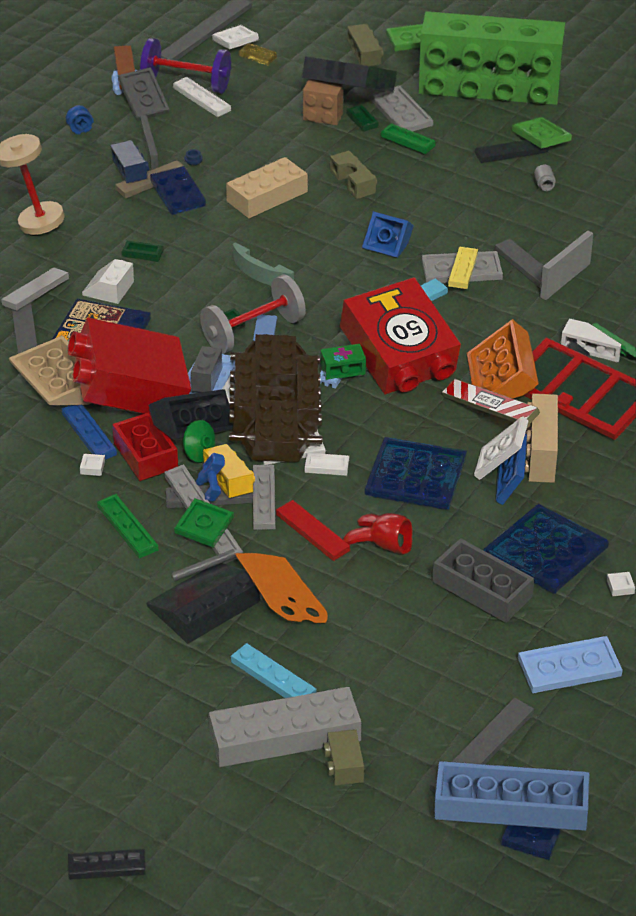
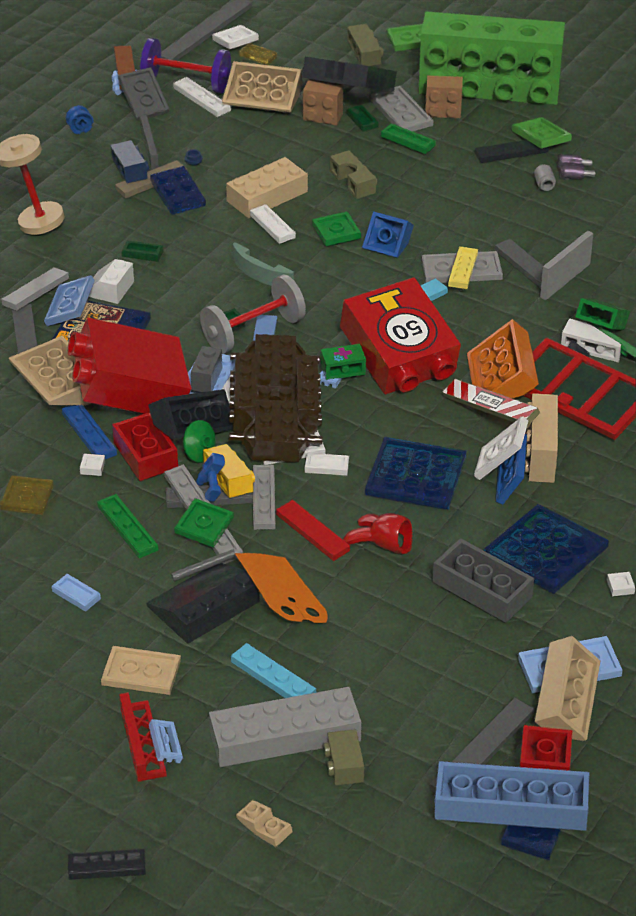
none -> clear yellow tile [0,475,54,515]
none -> medium blue tile [44,275,95,326]
none -> light blue tile [52,574,101,612]
none -> tan tile [101,646,181,695]
none -> red fence [119,692,167,782]
none -> light blue tile [149,719,183,763]
none -> tan slope [222,61,303,112]
none -> tan slope [236,800,293,847]
none -> white plate [250,204,295,244]
none -> green plate [312,212,361,246]
none -> medium nougat brick [426,75,463,118]
none -> red brick [520,725,572,771]
none -> tan slope [535,636,600,741]
none -> clear purple piece [557,154,595,180]
none -> green brick [575,298,630,330]

